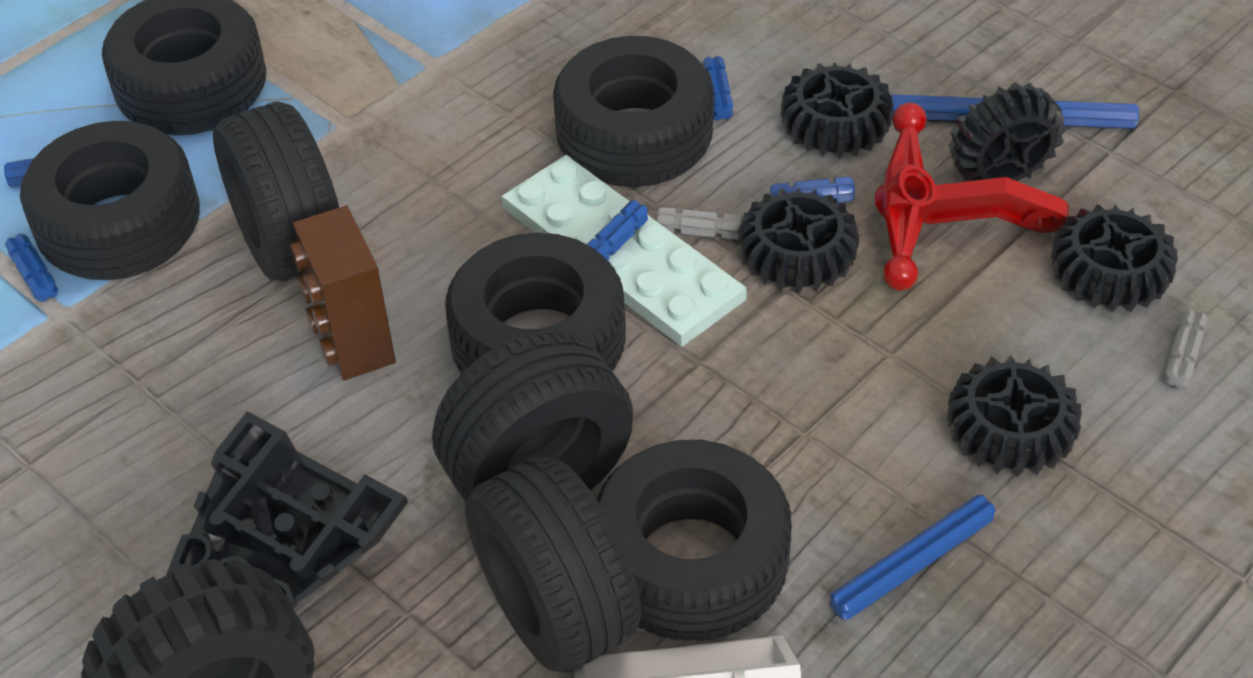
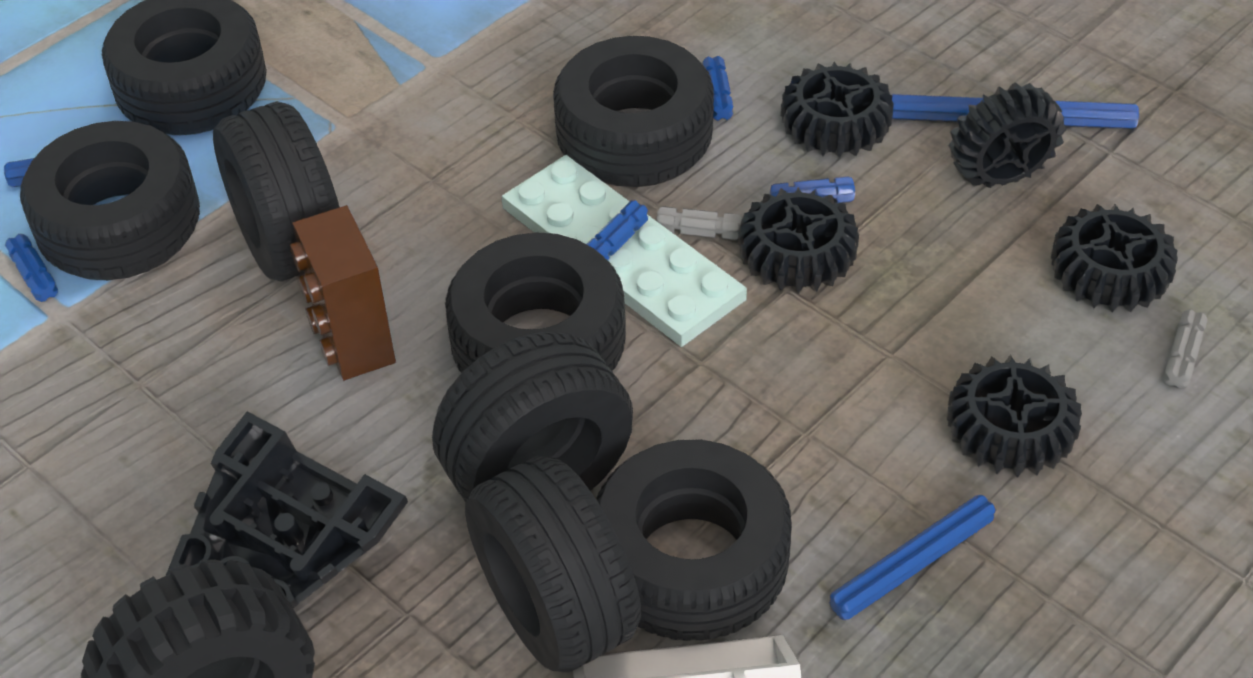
red piece [874,102,1069,291] -> none

